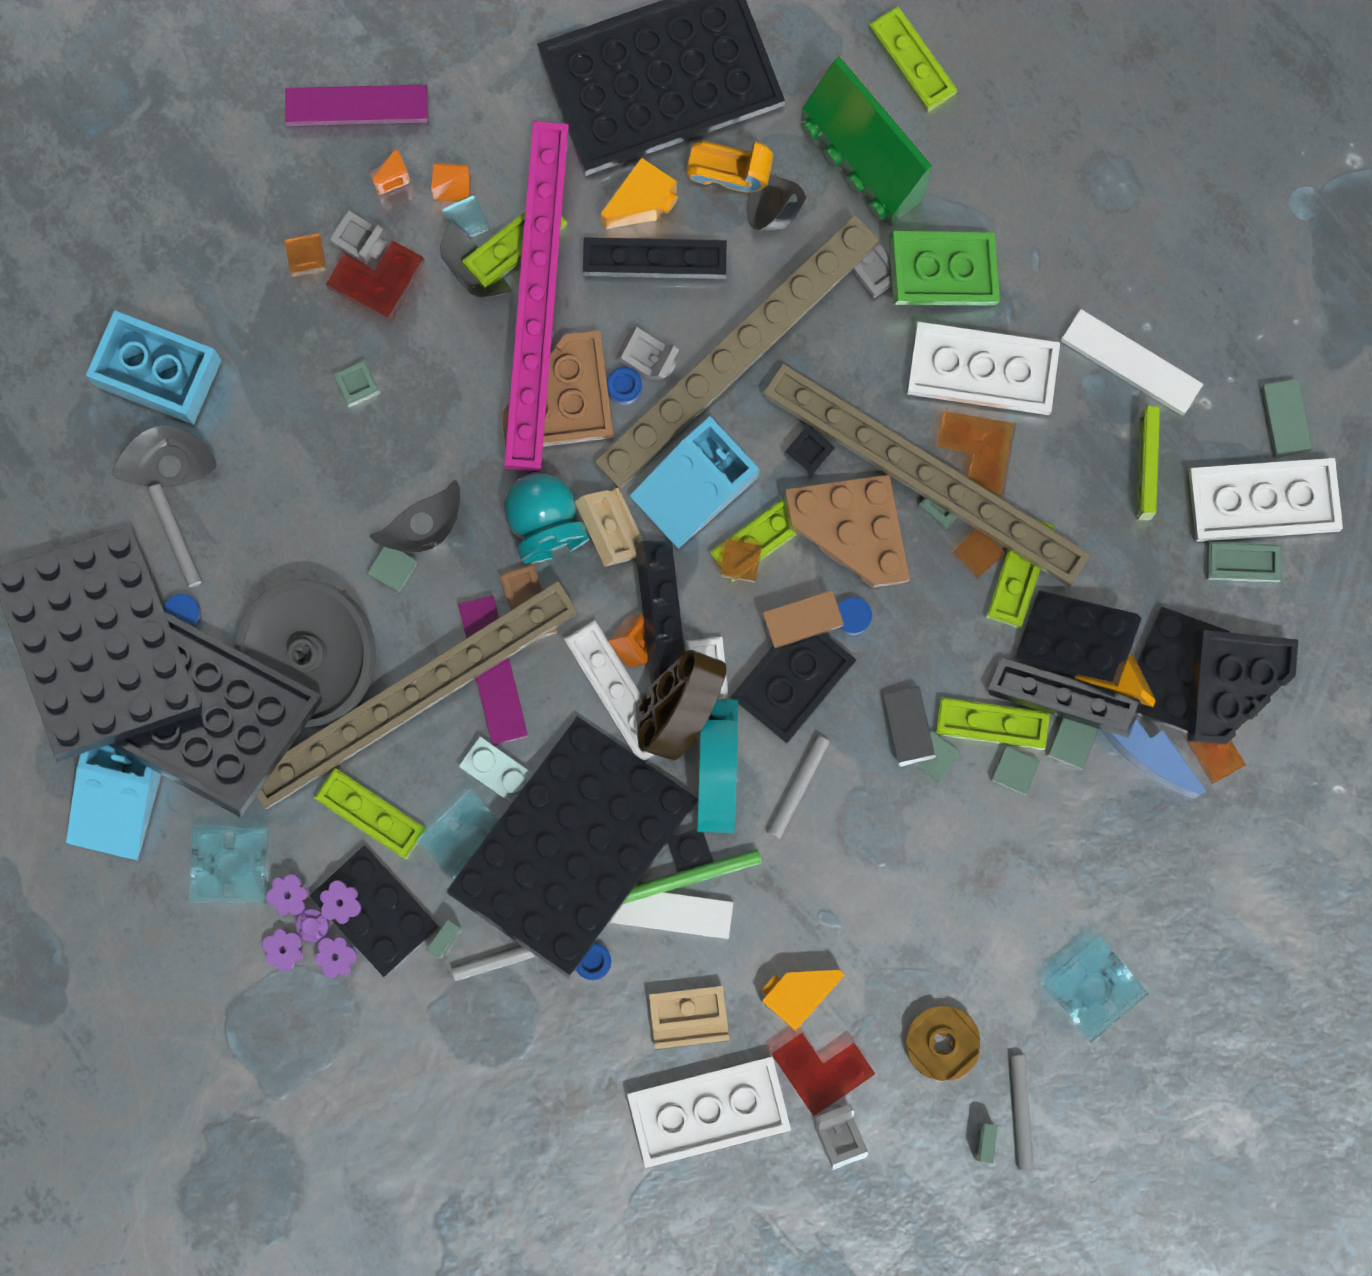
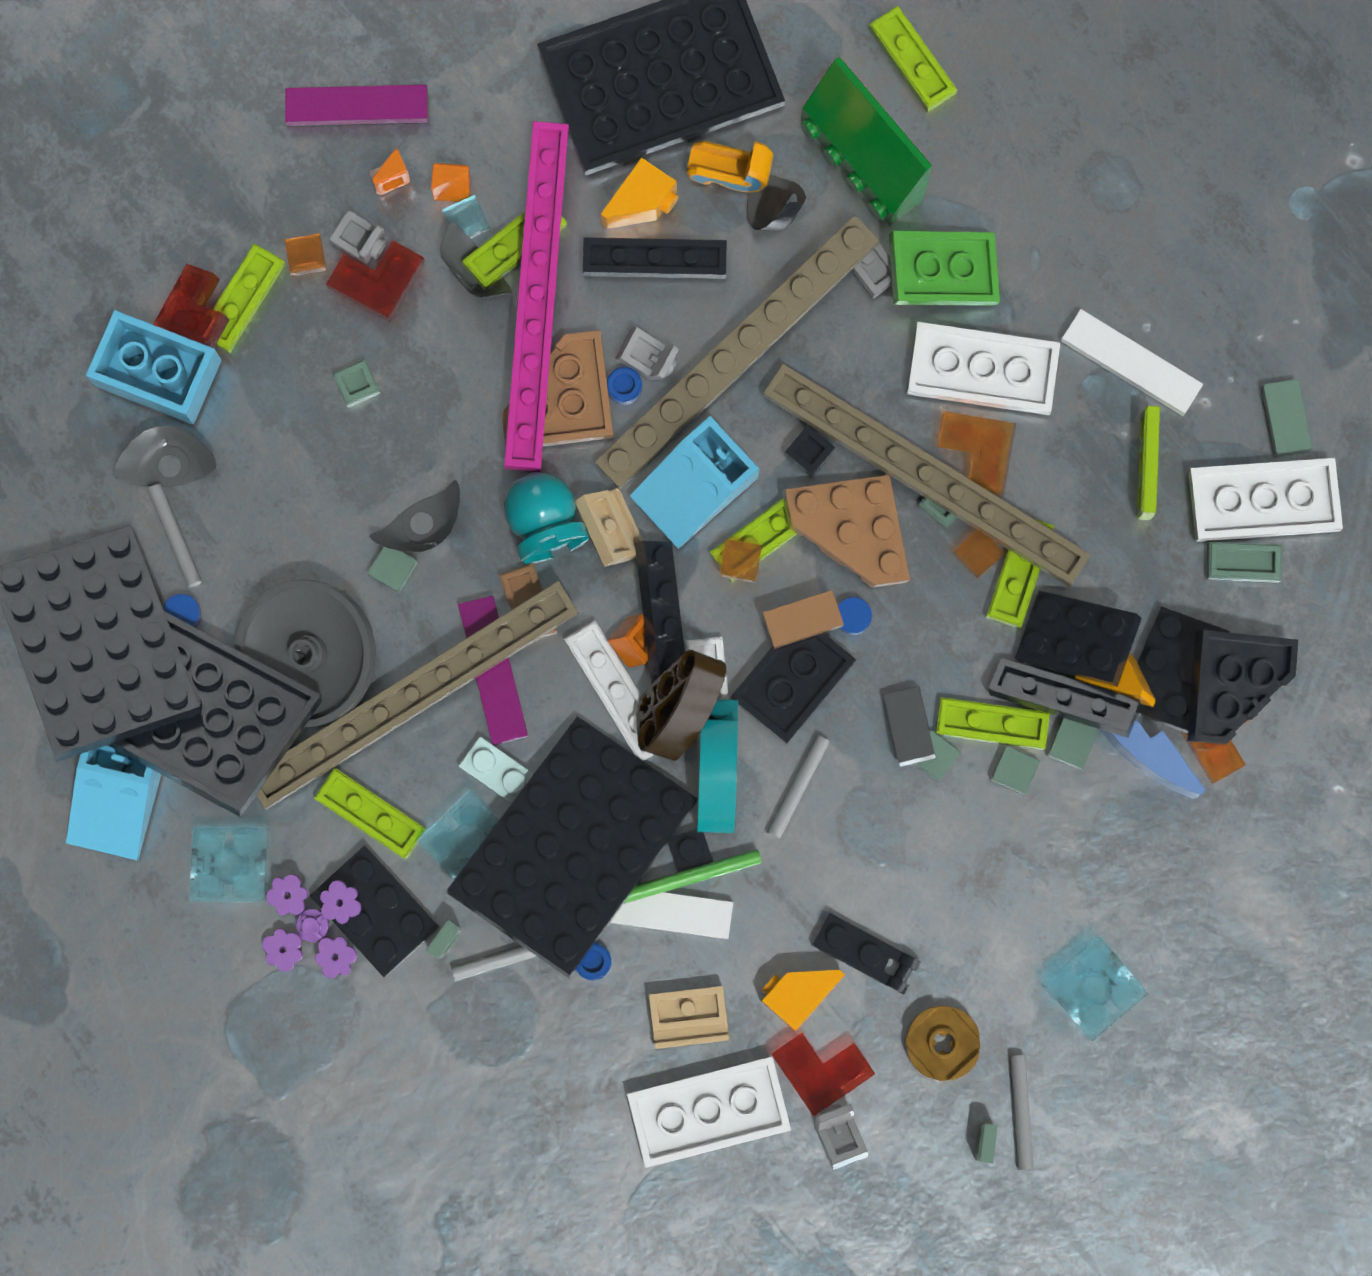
none -> clear red plate [153,264,230,348]
none -> lime tile [198,243,286,353]
none -> black plate [812,913,921,995]

